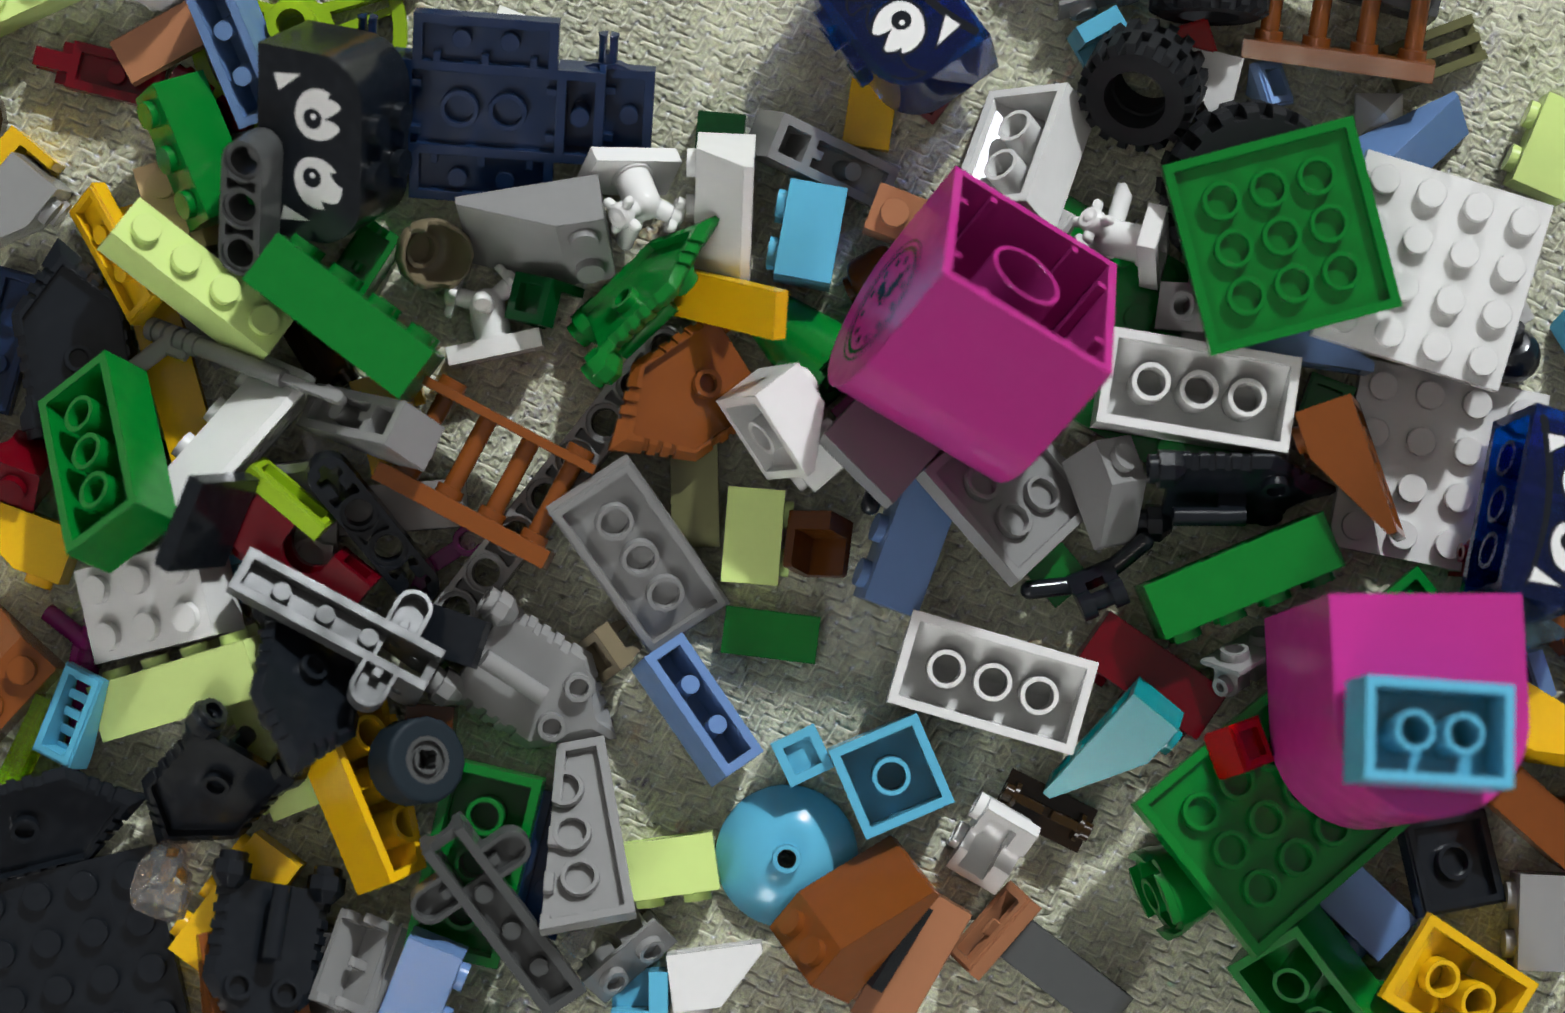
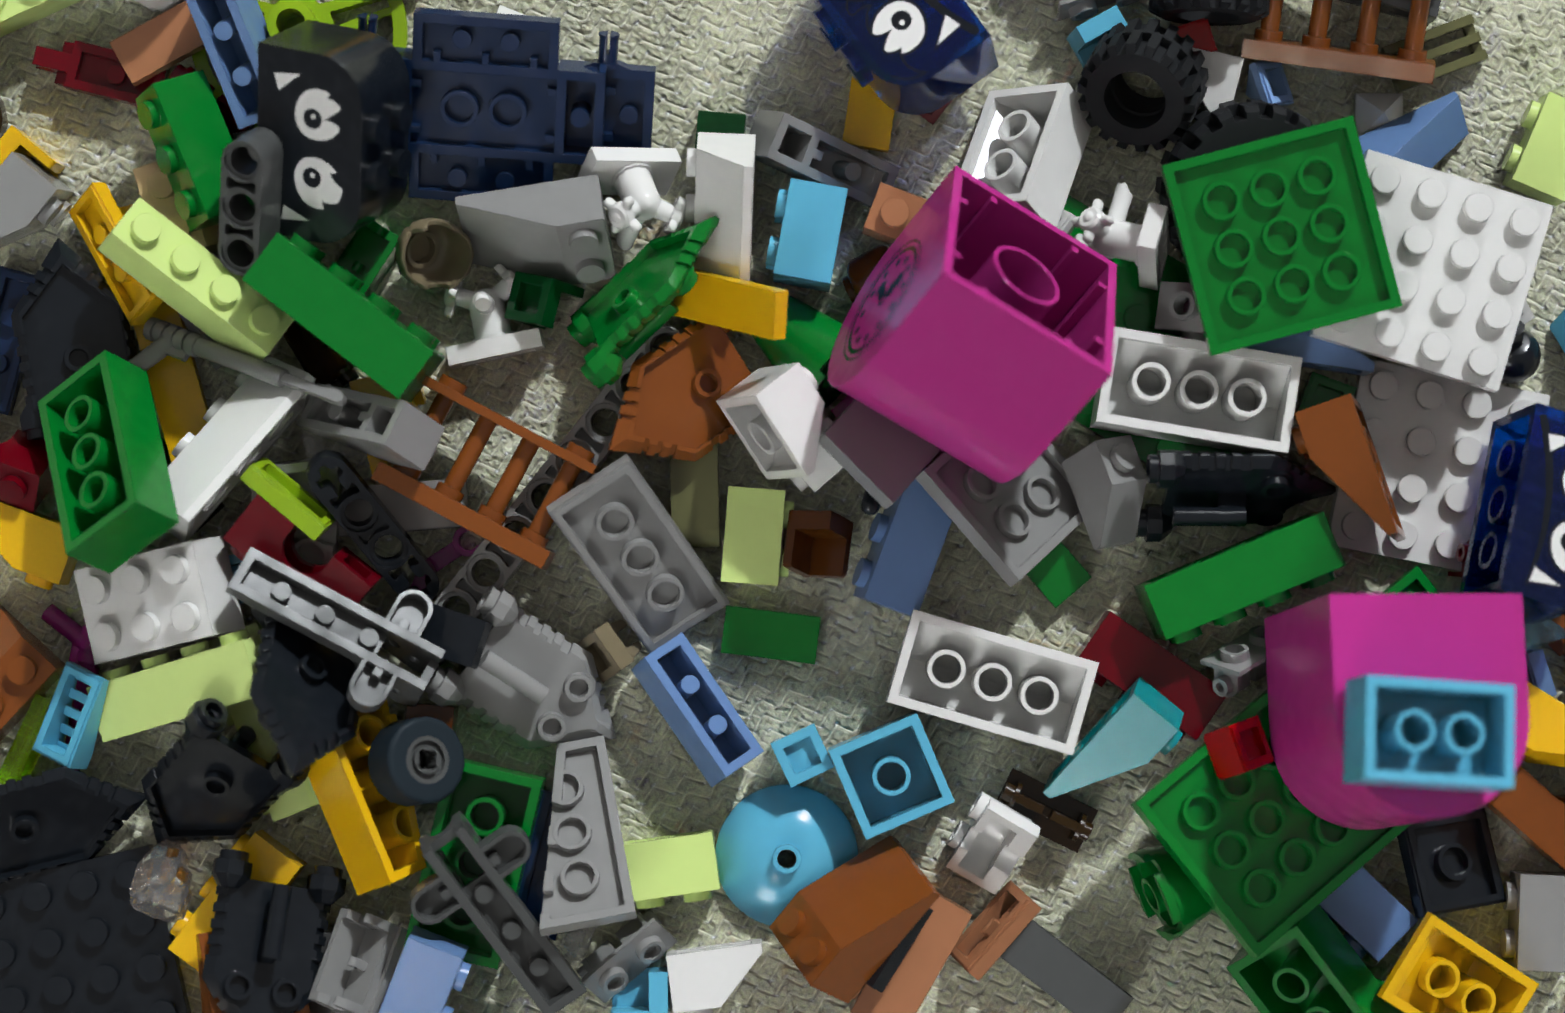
black tile [155,472,260,572] -> none
black piece [1020,532,1154,622] -> none

